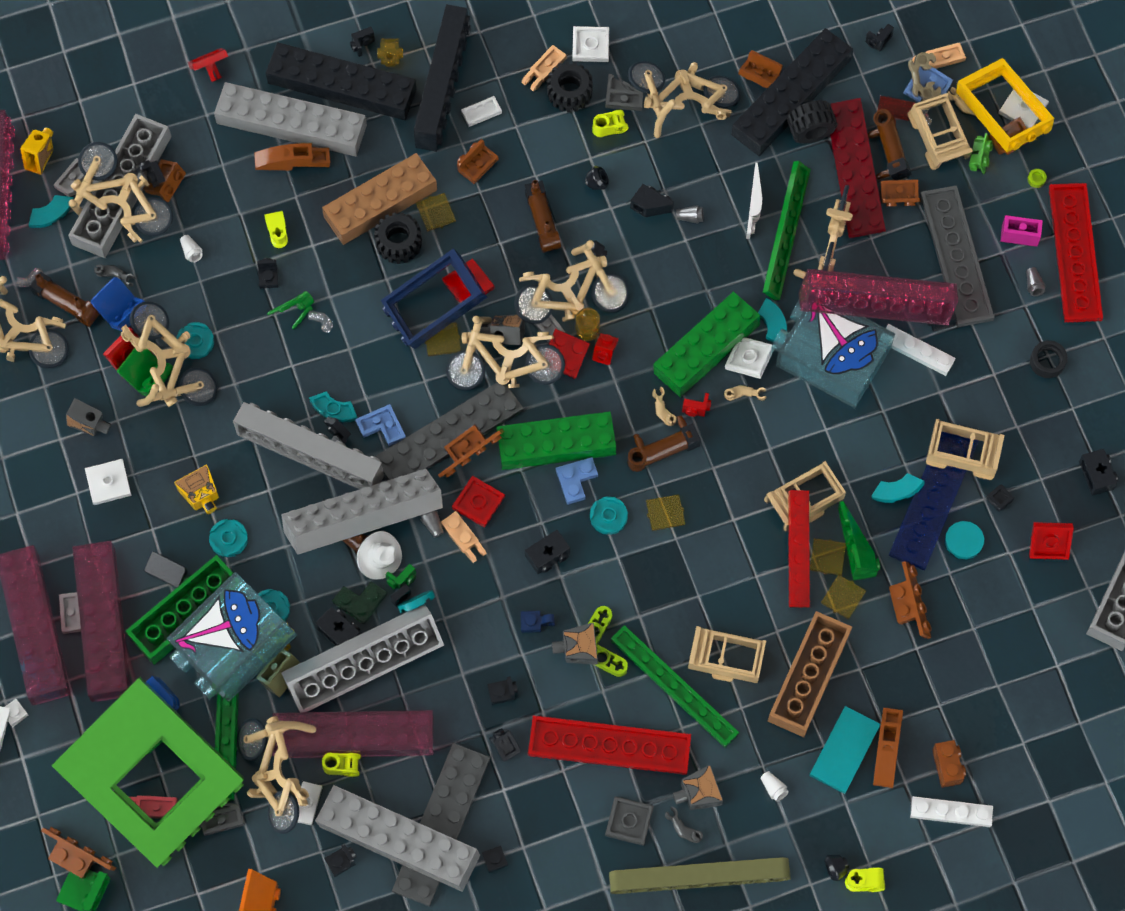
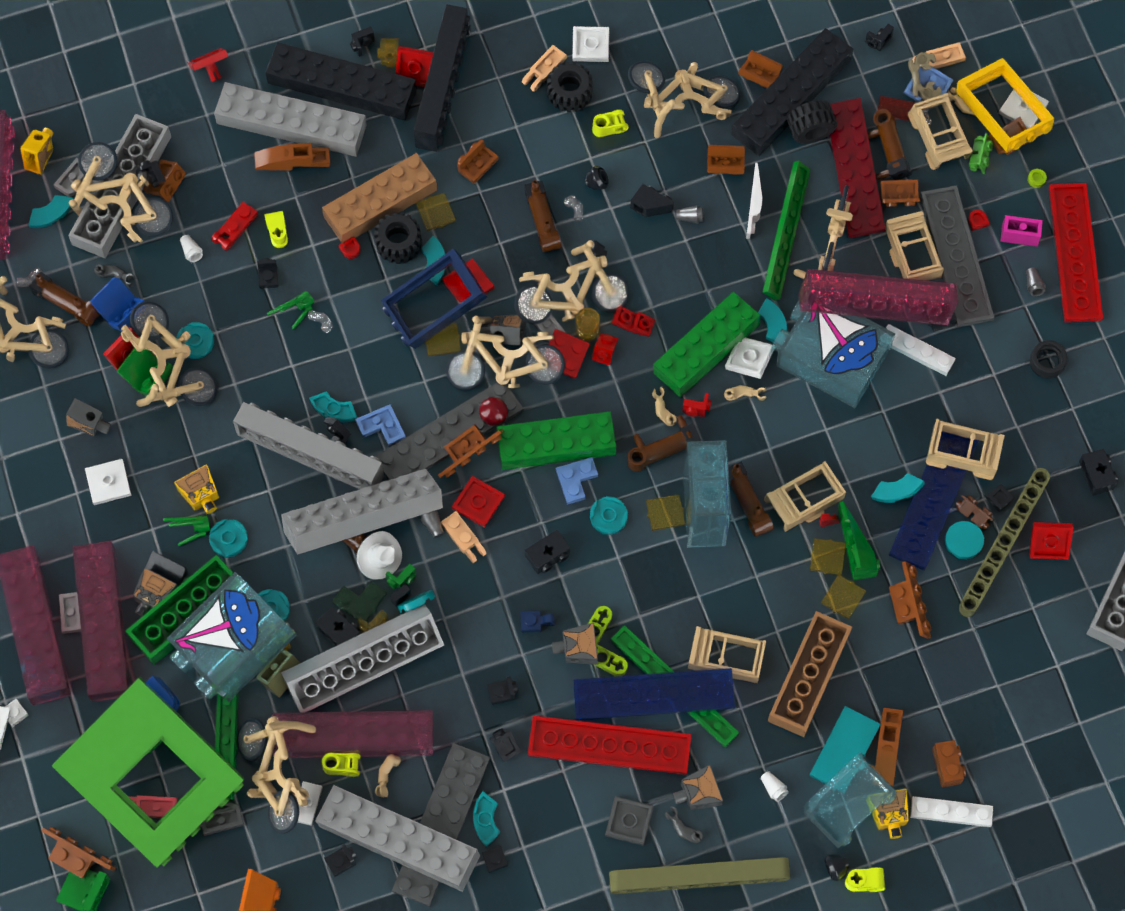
white plate [461,96,502,127] -> none
dark grey wing [605,74,643,111] -> none
red plate [788,490,810,608] -> none
none -> torso [133,568,178,617]
none -> green plant [163,516,210,546]
none -> red plate [211,202,258,251]
none -> red tile [338,236,361,259]
none -> clear yellow bracket [358,610,389,633]
none -> tan arm [375,754,401,798]
none -> red tile [395,46,434,87]
none -> teal tile [421,236,446,286]
none -> teal tile [473,791,500,848]
none -> dark red hair [479,397,508,426]
none -> clear arm [564,195,583,221]
none -> clear blue plate [573,668,735,720]
none -> red slope [611,306,655,337]
none -> clear light blue brick [683,440,731,547]
none -> dark orange bracket [707,145,745,175]
none -> reddish brown piece [723,461,774,537]
none -> clear light blue windscreen [803,752,897,848]
none -> red tile [819,513,839,527]
none -> torso [867,789,908,839]
none -> tan piece [885,211,944,286]
none -> reddish brown hinge [955,495,995,530]
none -> olive beam [959,468,1050,617]
none -> red tile [968,210,990,231]

